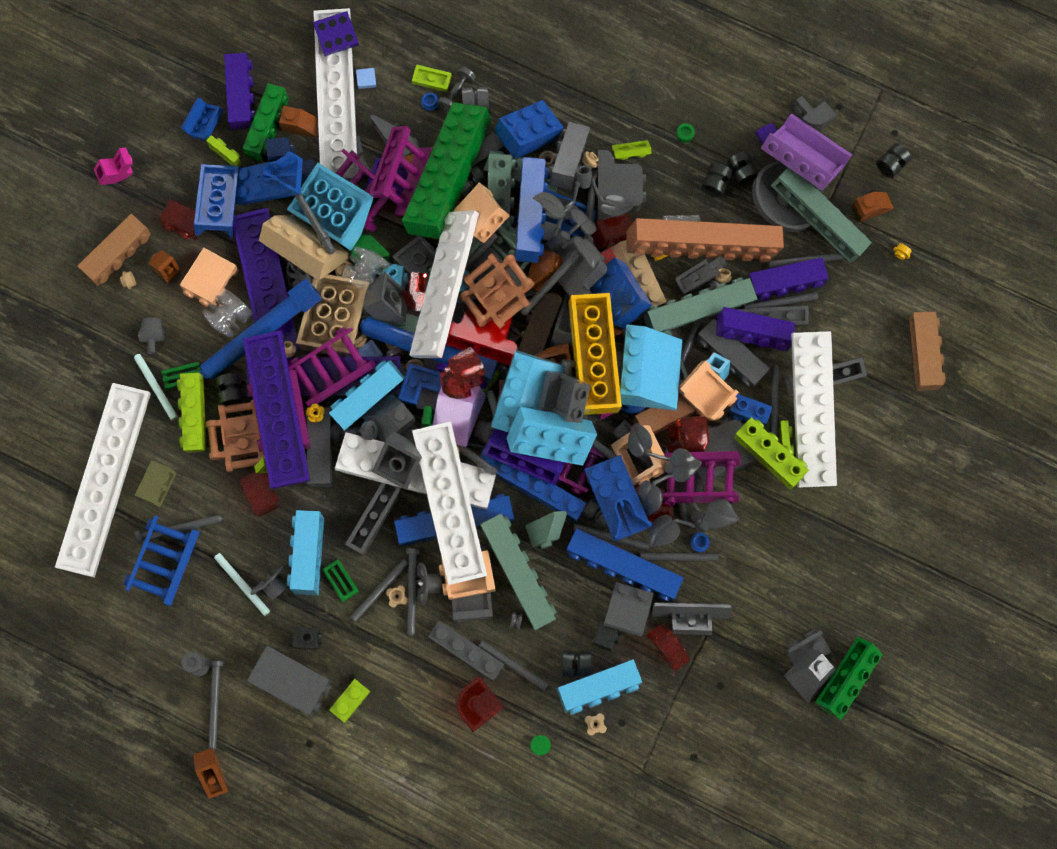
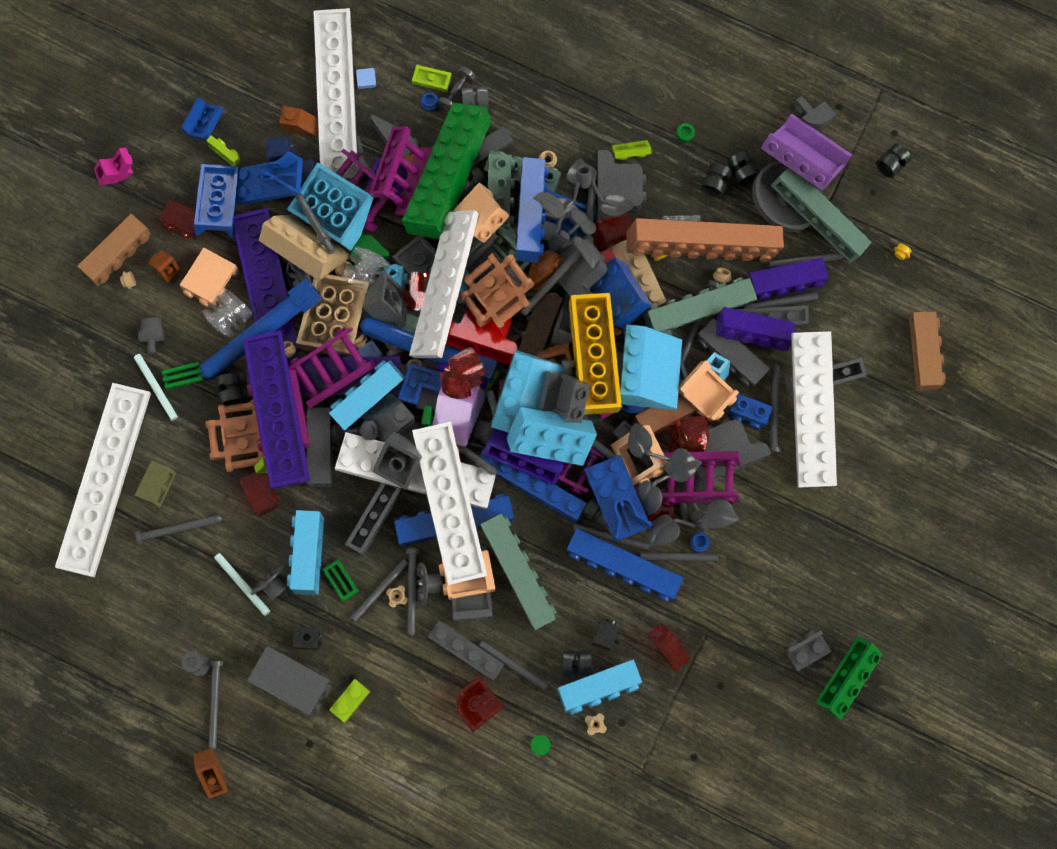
blue fence [123,515,200,606] -> none
lime brick [177,373,207,453] -> none
dark purple brick [224,53,256,130] -> none
green brick [243,83,289,162] -> none
yellow plate [306,404,325,422] -> none
dark purple tile [313,11,359,56] -> none
blue brick [494,100,564,159] -> none
dark grey bush [510,611,523,631] -> none
sand green slope [525,511,567,549] -> none
dark grey brick [548,122,590,190] -> none
tan plate [581,151,598,169] -> none
dark grey slope [604,582,654,637] -> none
dark grey bracket [652,602,732,635] -> none
dark grey hinge [675,256,727,295] -> none
lime brick [733,417,809,490] -> none
dark purple tile [756,123,777,145] -> none
lime plate [778,420,794,456] -> none
dark grey slope [784,648,835,704] -> none
dark orange slope [852,192,894,222] -> none

